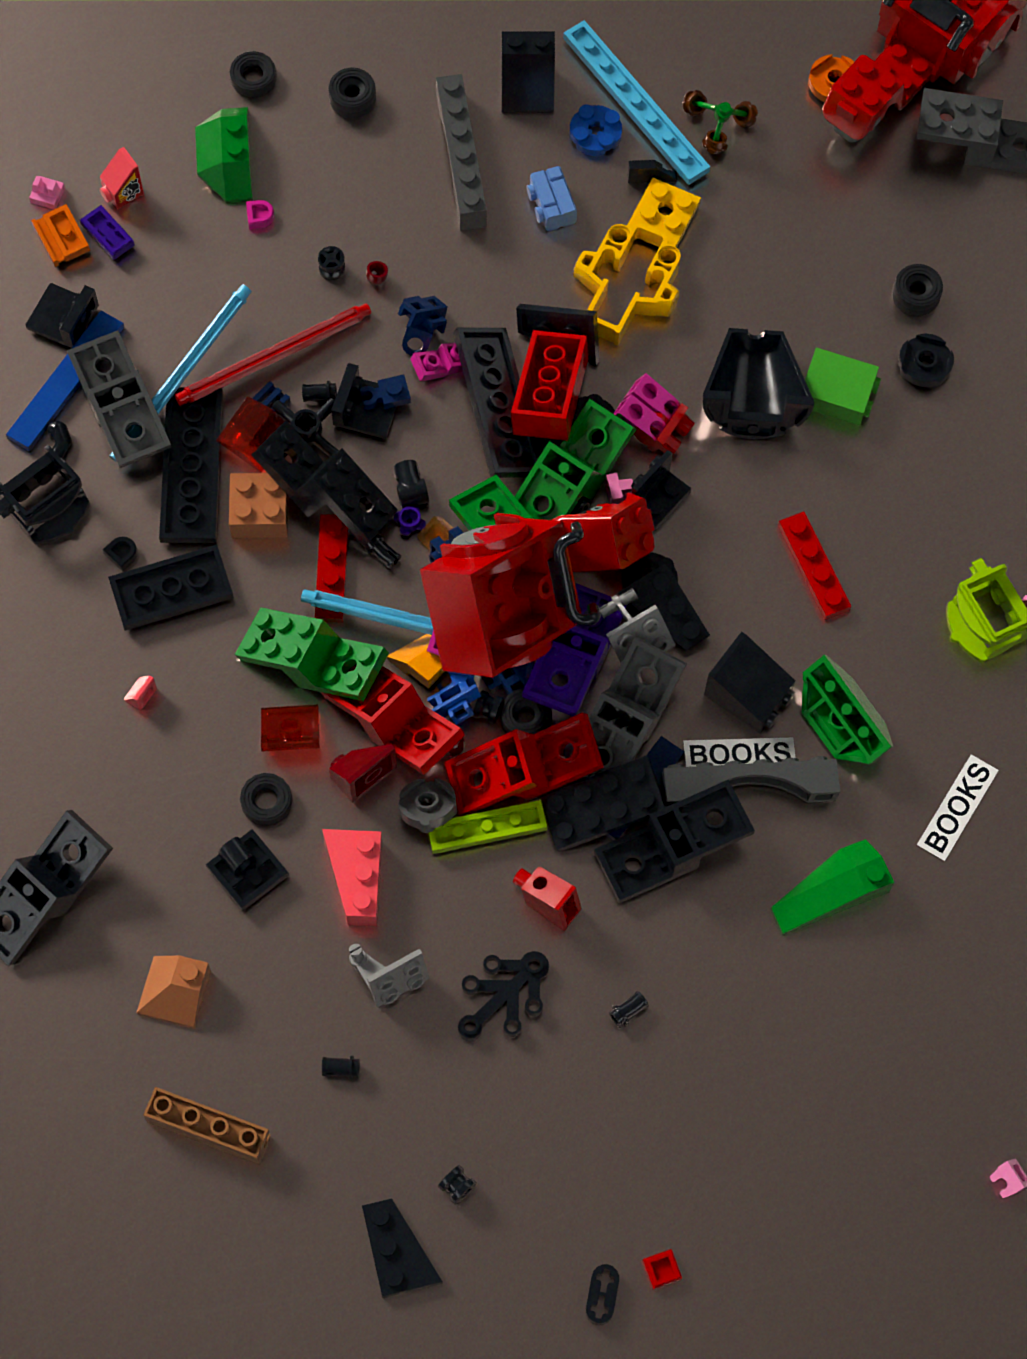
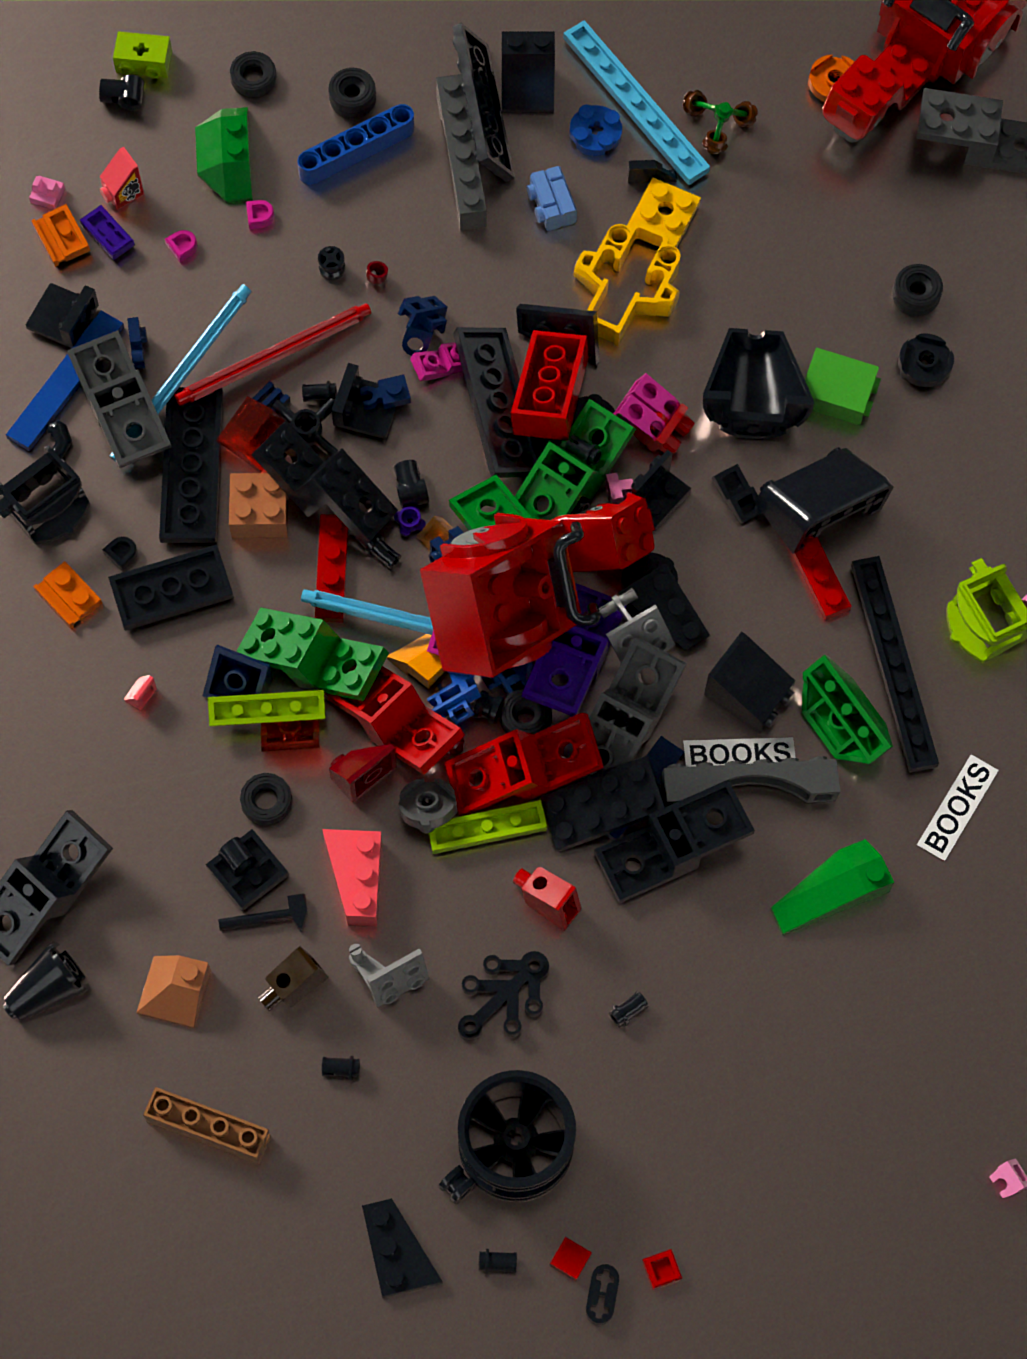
none -> black cone [3,941,90,1021]
none -> orange plate [33,561,103,629]
none -> black piece [99,75,145,110]
none -> lime brick [113,31,172,78]
none -> dark blue plate [127,317,148,369]
none -> dark pink tile [165,230,198,263]
none -> dark blue slope [202,644,273,698]
none -> lime plate [208,690,326,727]
none -> black piece [218,894,308,932]
none -> dark brown torso [258,946,329,1011]
none -> blue beam [297,104,414,185]
none -> black plate [452,23,515,182]
none -> black wheel [458,1070,576,1202]
none -> black pin [479,1249,517,1274]
none -> red tile [550,1236,592,1281]
none -> black pin [565,435,603,465]
none -> black slope [712,464,763,524]
none -> black windscreen [755,447,894,554]
none -> black plate [851,556,939,773]

